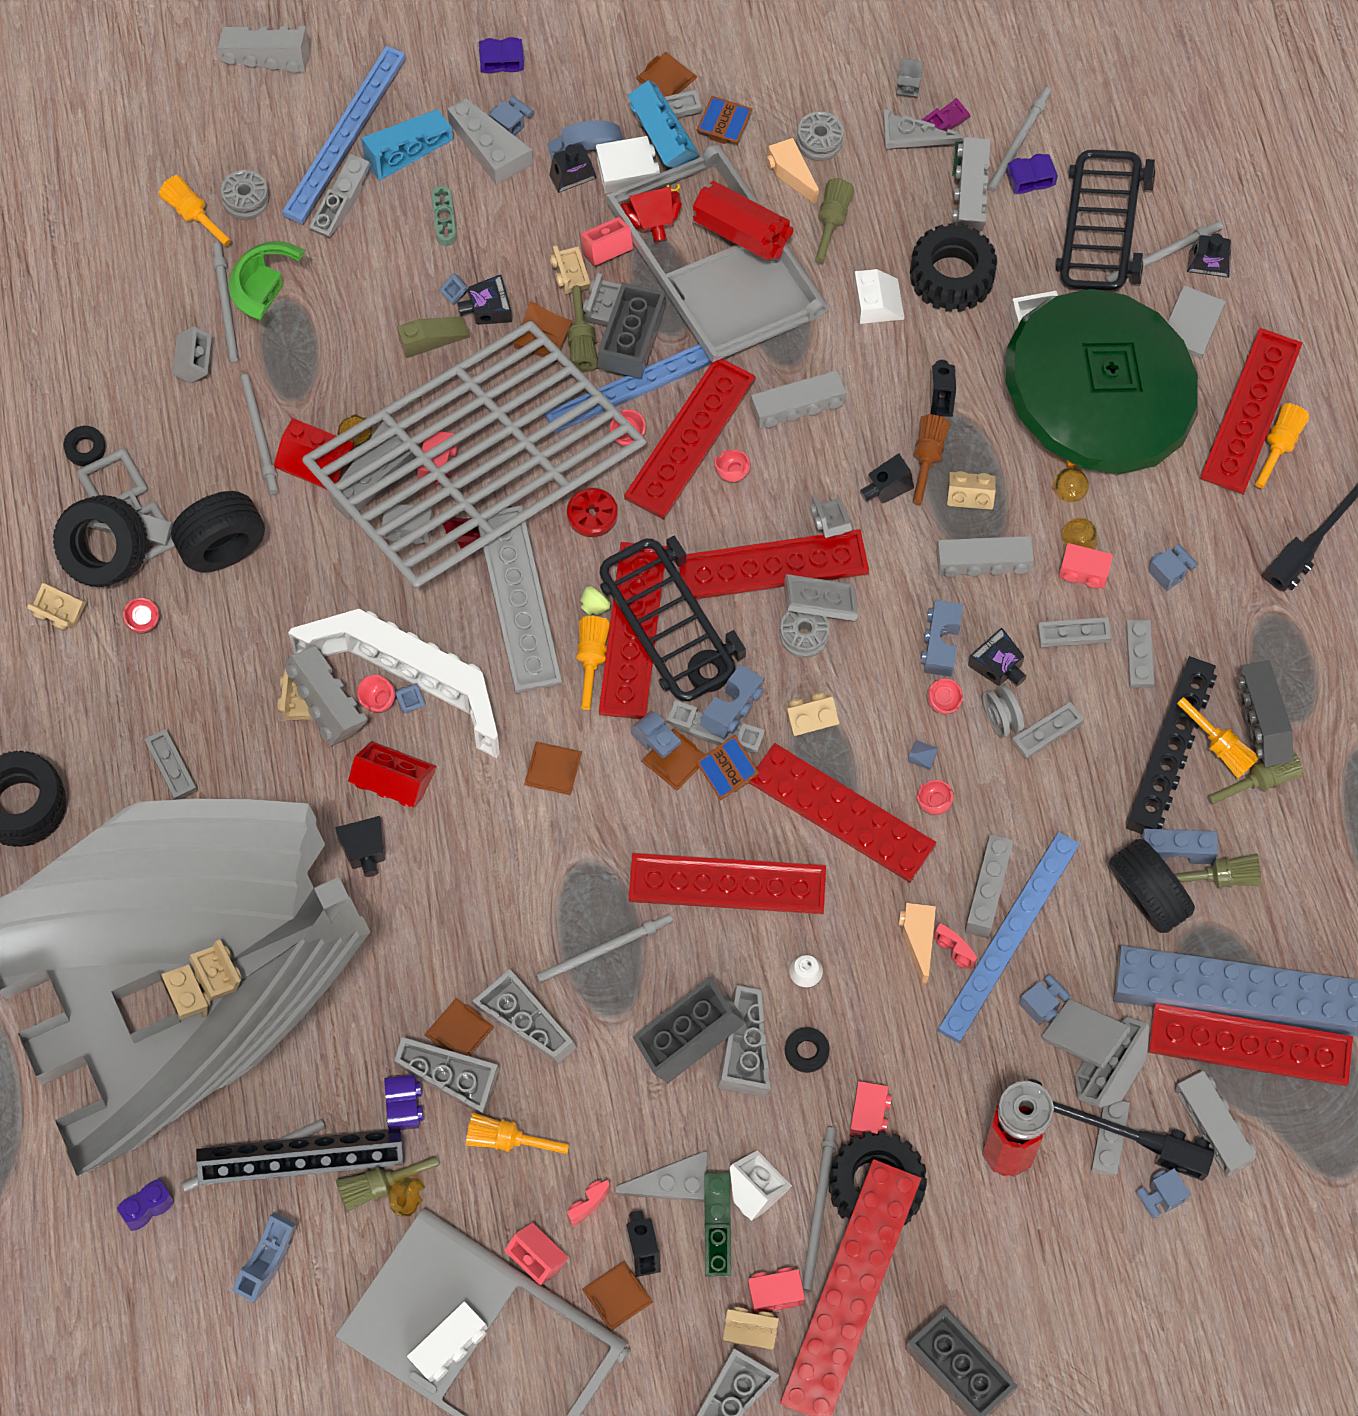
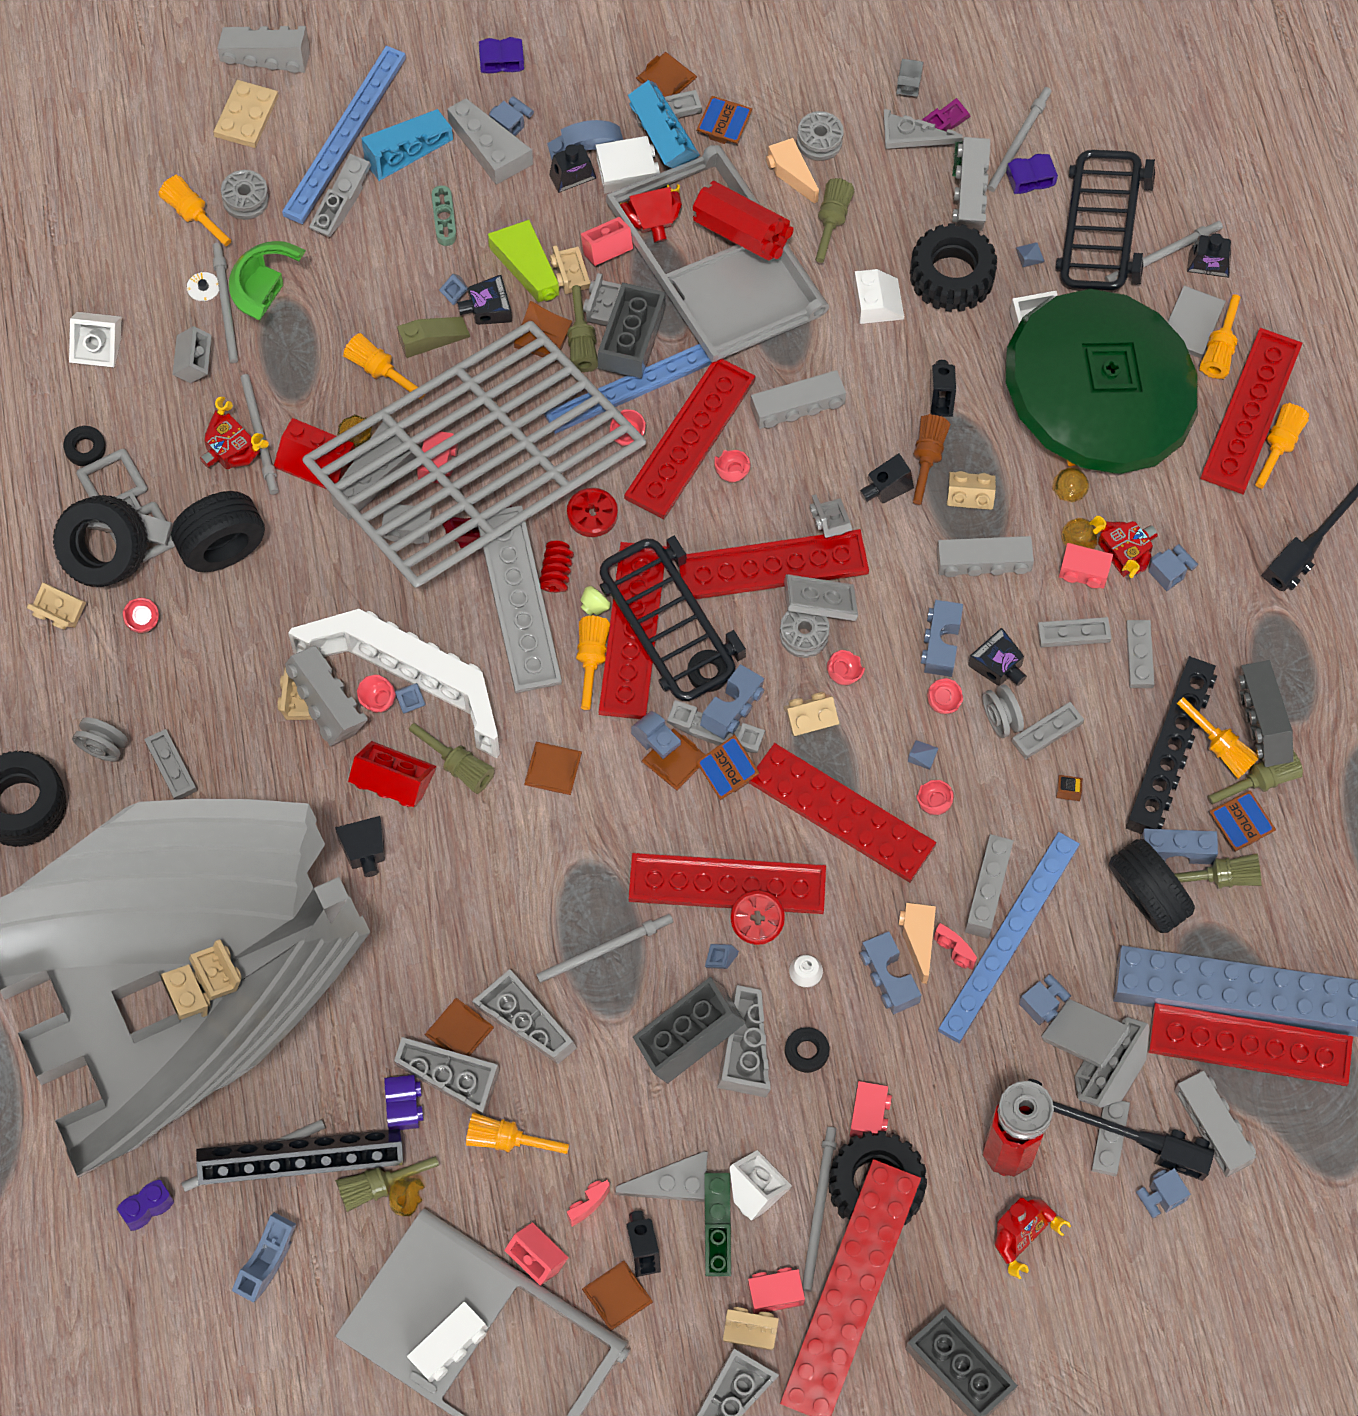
none -> white slope [69,312,122,367]
none -> light grey wheel [72,717,128,762]
none -> white piece [187,272,219,301]
none -> red torso [200,397,268,469]
none -> tan plate [213,80,279,148]
none -> light orange piece [343,333,425,400]
none -> olive piece [409,723,495,794]
none -> lime slope [488,220,559,303]
none -> red piece [539,540,574,593]
none -> sand blue slope [705,944,739,969]
none -> wheel [731,890,785,945]
none -> coral hair [827,650,865,686]
none -> sand blue arch [859,931,922,1015]
none -> red torso [995,1197,1071,1279]
none -> sand blue slope [1016,242,1044,267]
none -> slope [1056,775,1083,801]
none -> red torso [1089,516,1158,578]
none -> light orange piece [1199,294,1241,379]
none -> piece [1209,790,1276,852]

